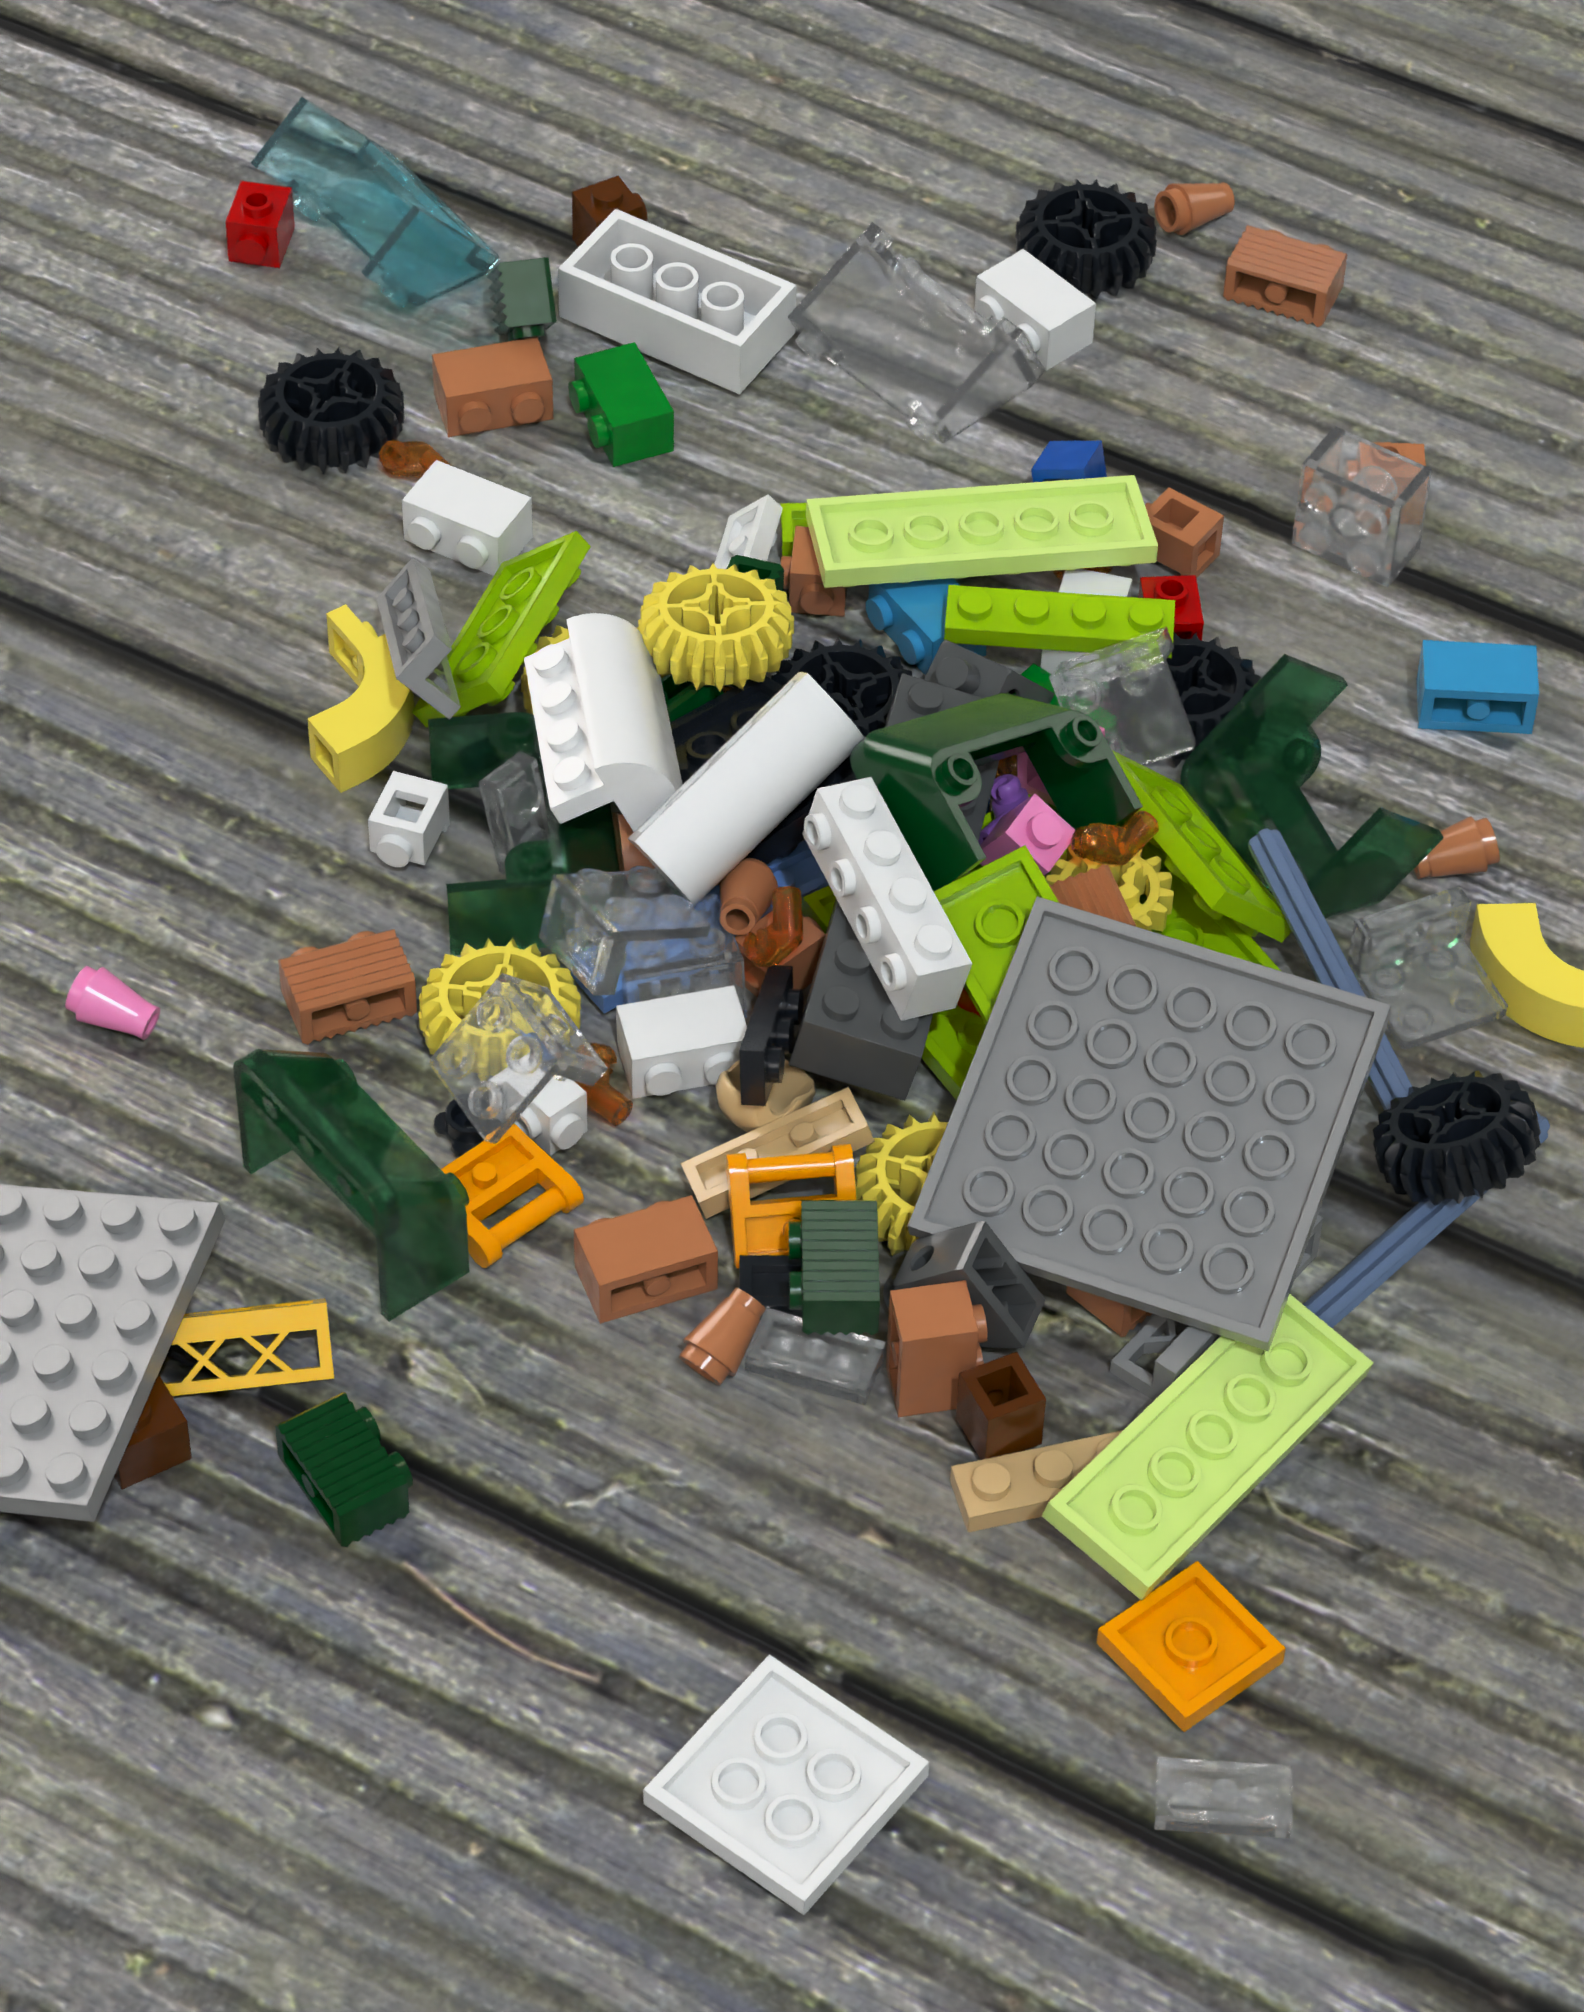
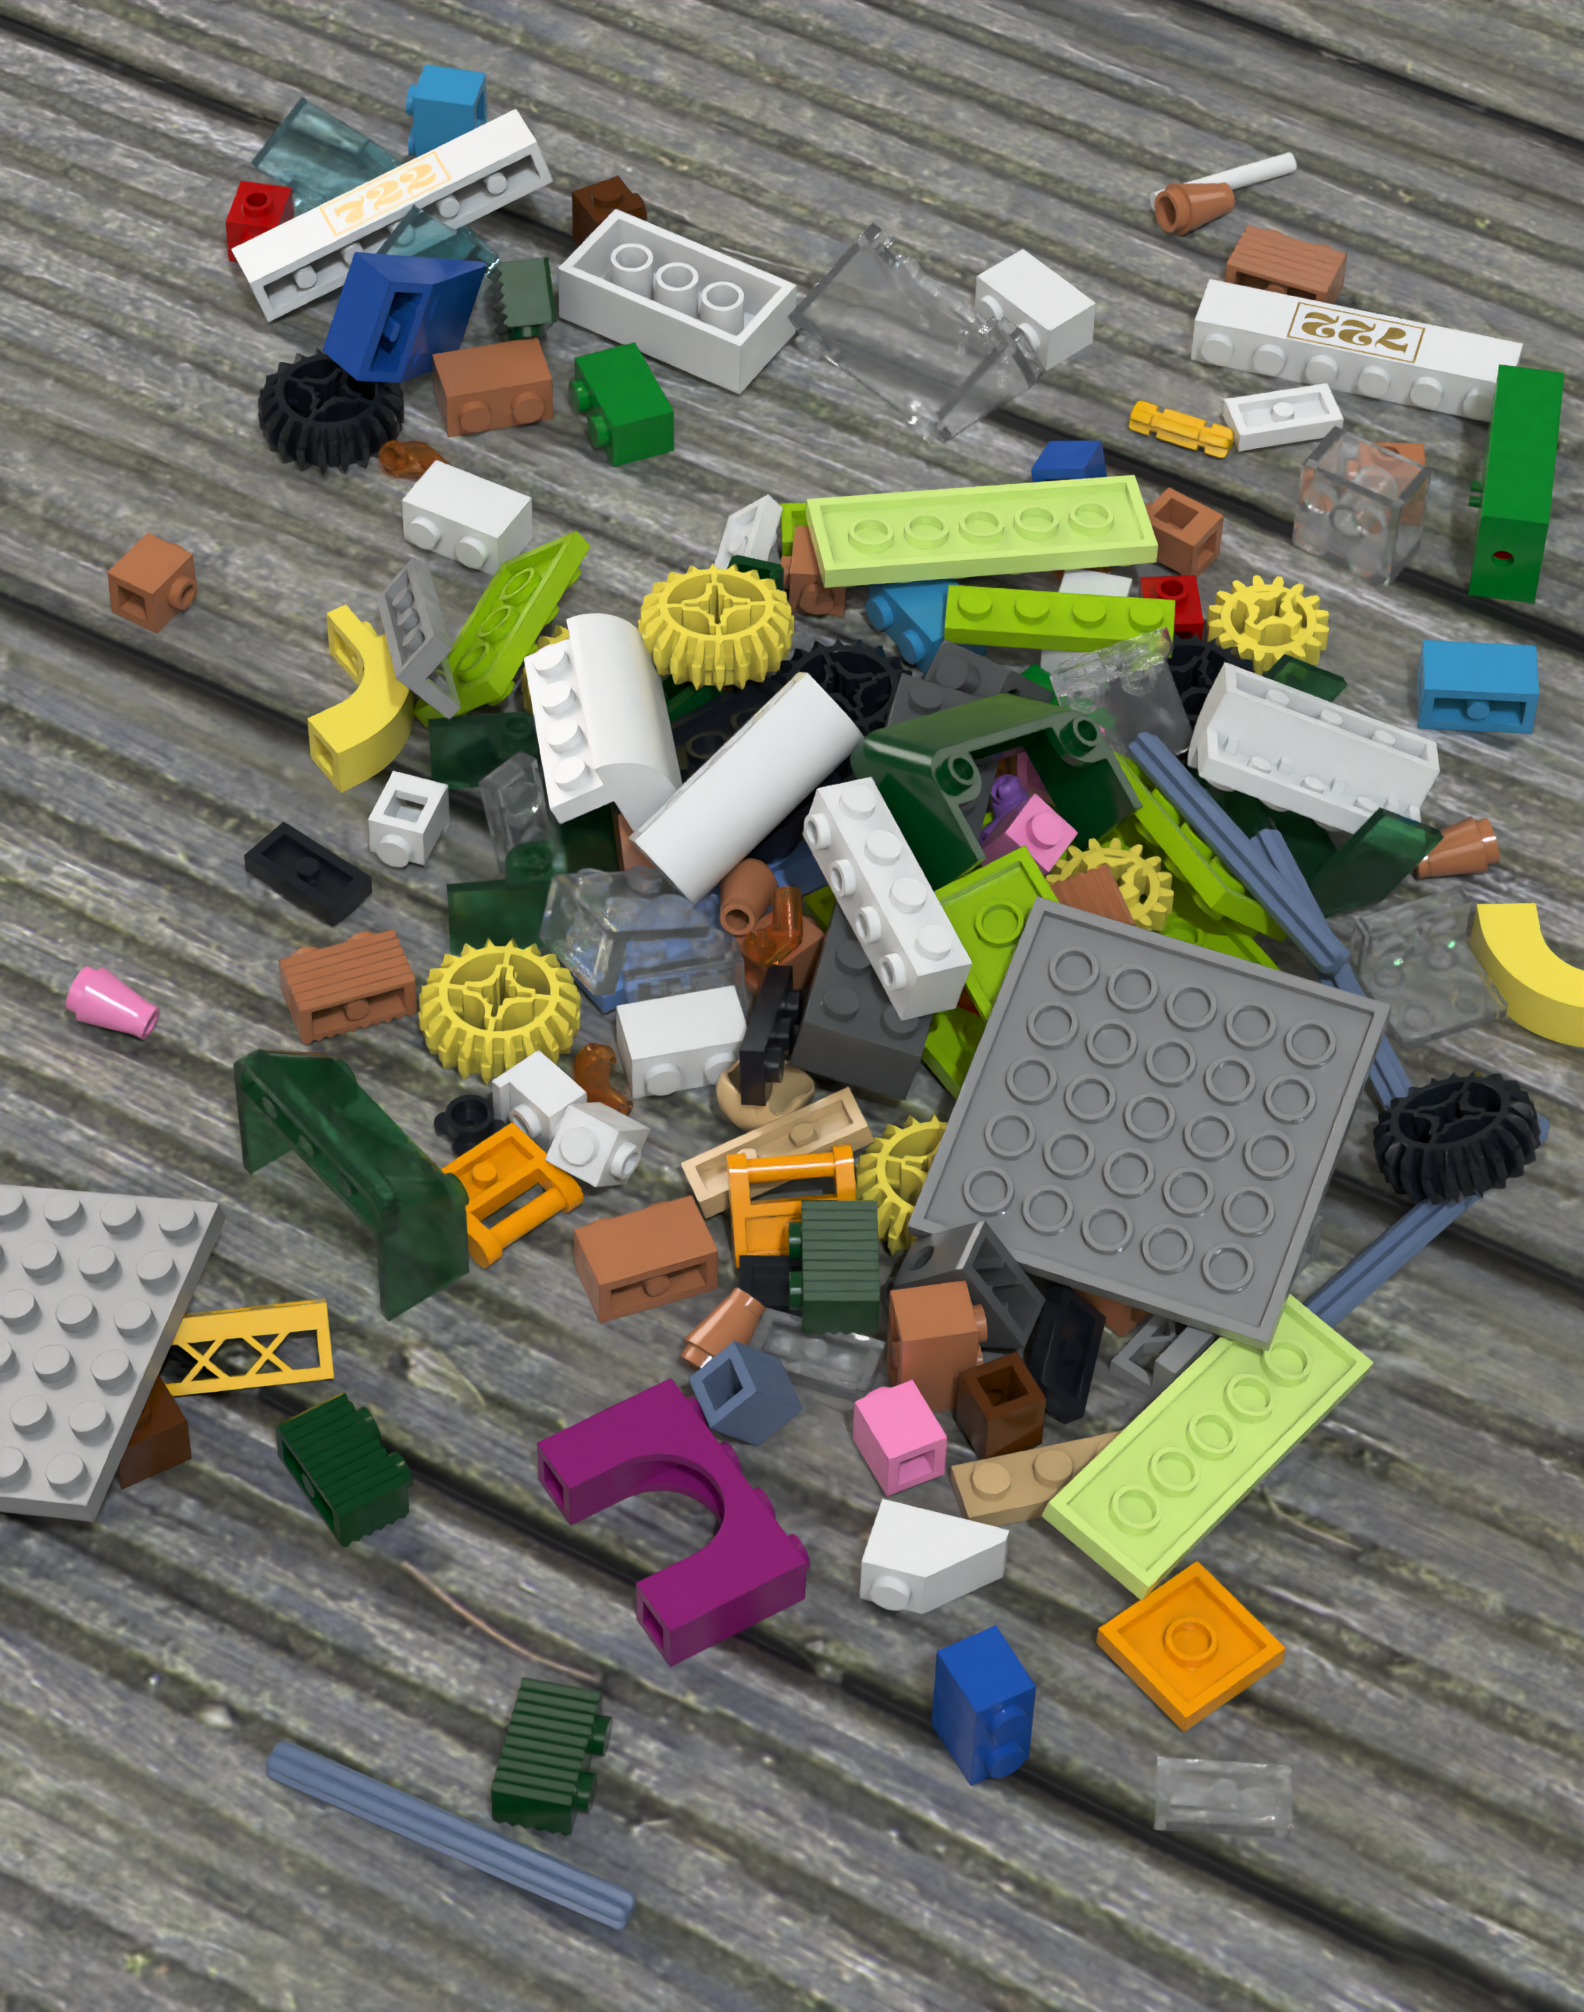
clear bracket [429,973,608,1144] -> none
white plate [643,1654,929,1915] -> none
black gear [1016,179,1157,300] -> none
clear orange arm [1071,811,1159,866] -> none
none -> nougat brick [107,533,197,634]
none -> white brick [232,109,553,322]
none -> black plate [244,821,372,926]
none -> sand blue axle [266,1741,637,1930]
none -> blue slope [322,252,488,383]
none -> dark azure brick [406,64,488,158]
none -> dark green brick [491,1677,612,1836]
none -> magenta arch [537,1378,810,1667]
none -> white brick [545,1102,650,1187]
none -> sand blue brick [688,1341,803,1446]
none -> bright pink brick [853,1380,947,1497]
none -> white slope [860,1499,1009,1614]
none -> blue brick [931,1625,1036,1786]
none -> black plate [1028,1284,1106,1424]
none -> sand blue axle [1128,732,1350,976]
none -> yellow axle [1129,400,1234,459]
none -> white bar [1150,152,1296,211]
none -> white brick [1188,662,1440,857]
none -> white brick [1191,279,1523,422]
none -> light yellow gear [1206,575,1329,681]
none -> white plate [1223,383,1344,451]
none -> green brick [1468,364,1565,604]

